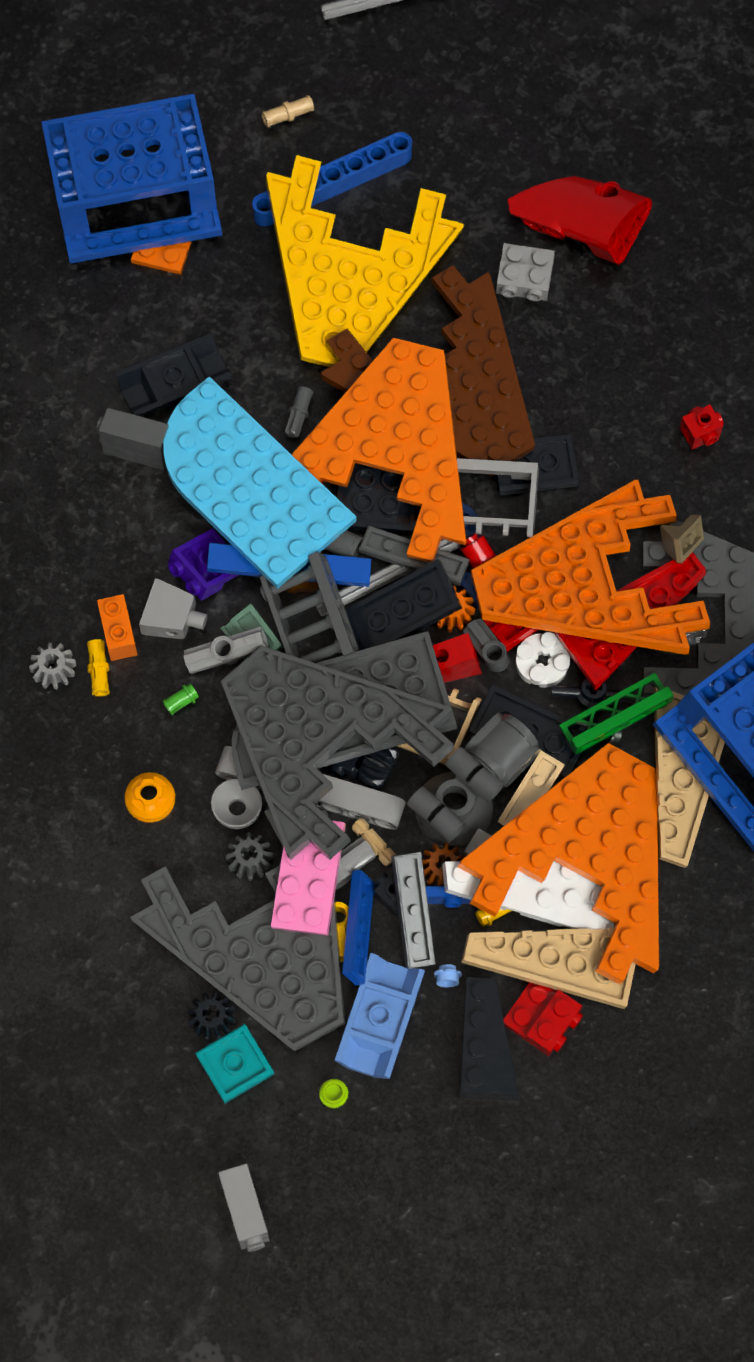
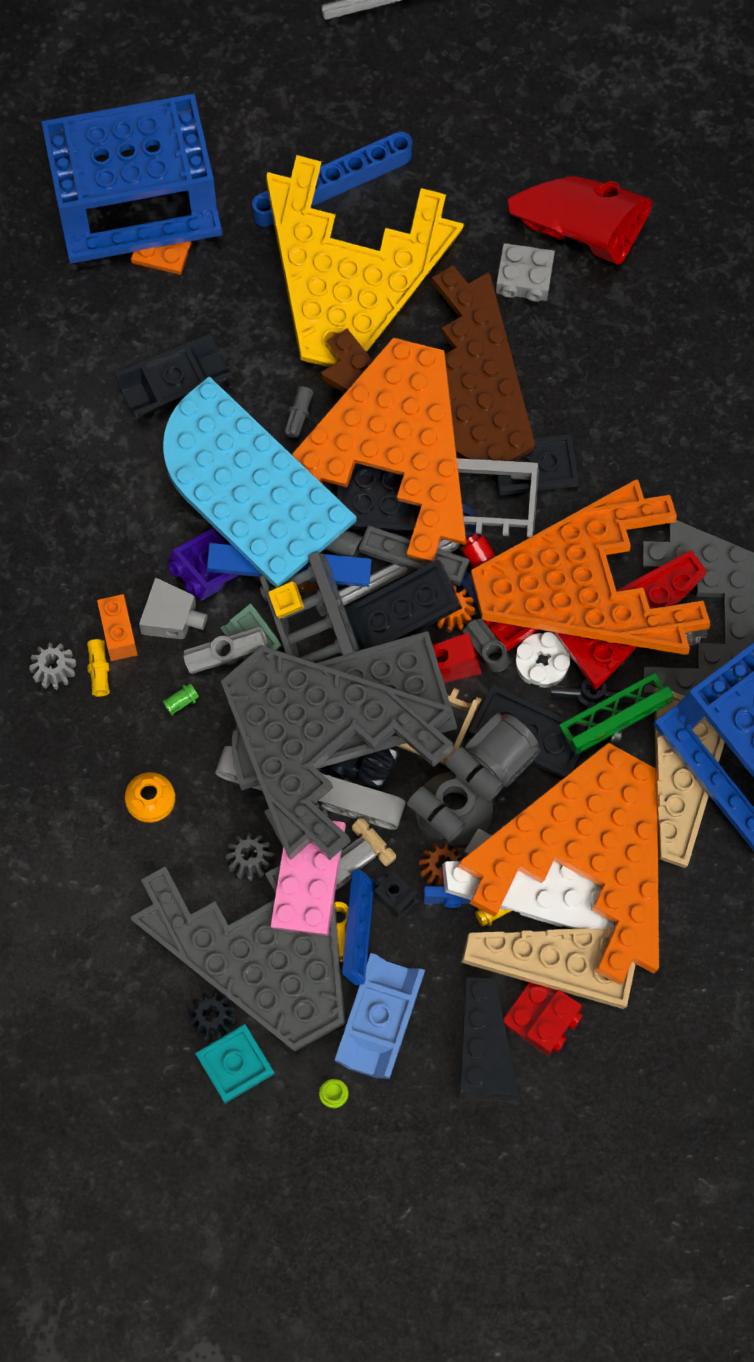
dark grey brick [96,408,169,470] -> none
light grey piece [211,778,262,829] -> none
light grey brick [218,1164,269,1252] -> none
tan pin [261,95,314,128] -> none
tile [391,851,435,969] -> none
light blue plate [434,964,462,987] -> none
tan plate [497,751,565,826] -> none
dark tan slope [660,515,704,563] -> none
red brick [679,405,724,450] -> none
none -> yellow plate [268,581,305,619]

